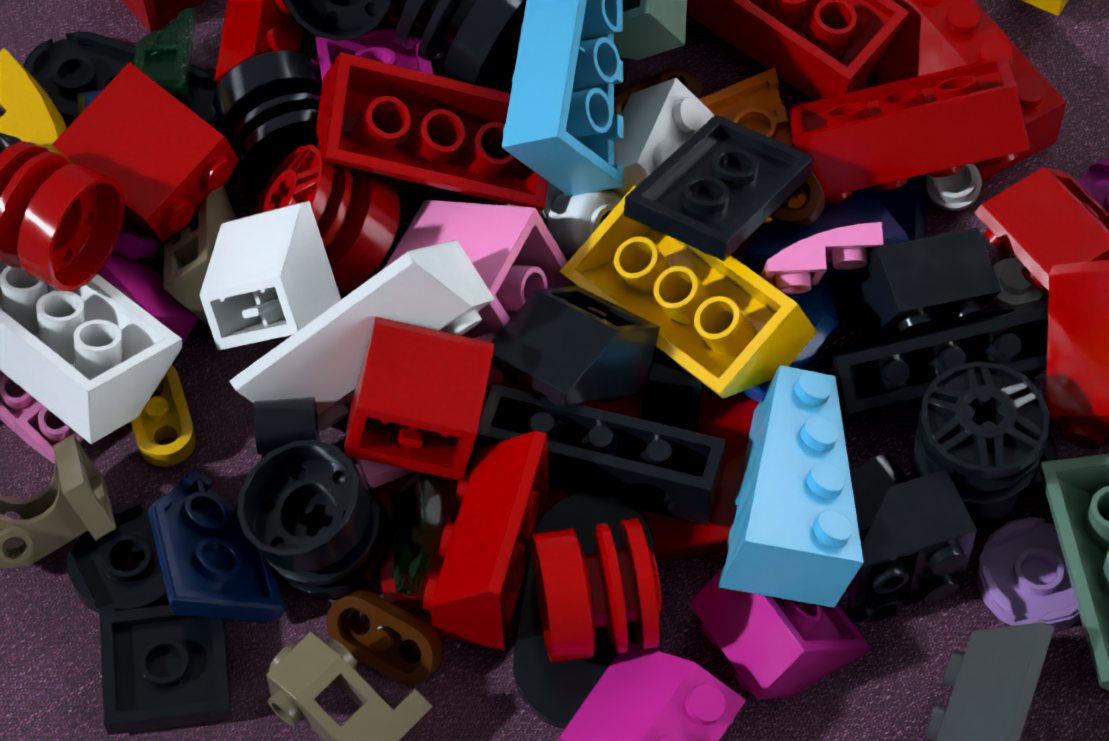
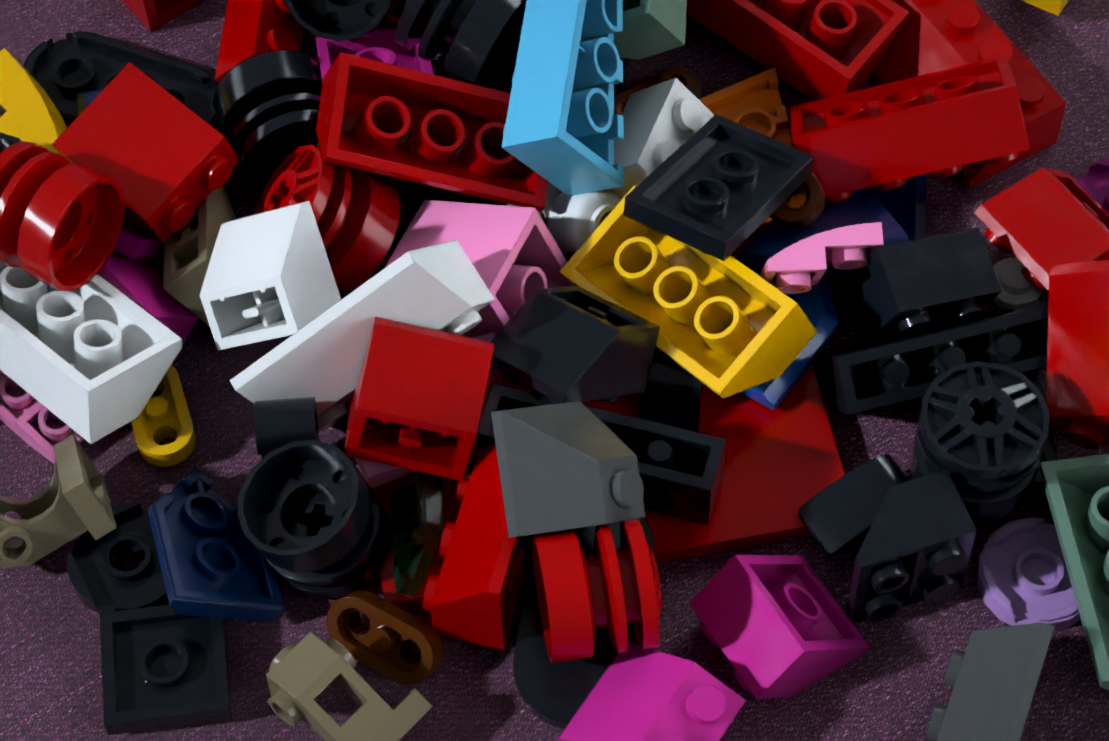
clear green tile [134,8,196,96] -> none
medium azure wedge [718,365,864,608] -> none
white plate [926,163,982,211] -> none
none -> dark grey slope [491,401,645,538]

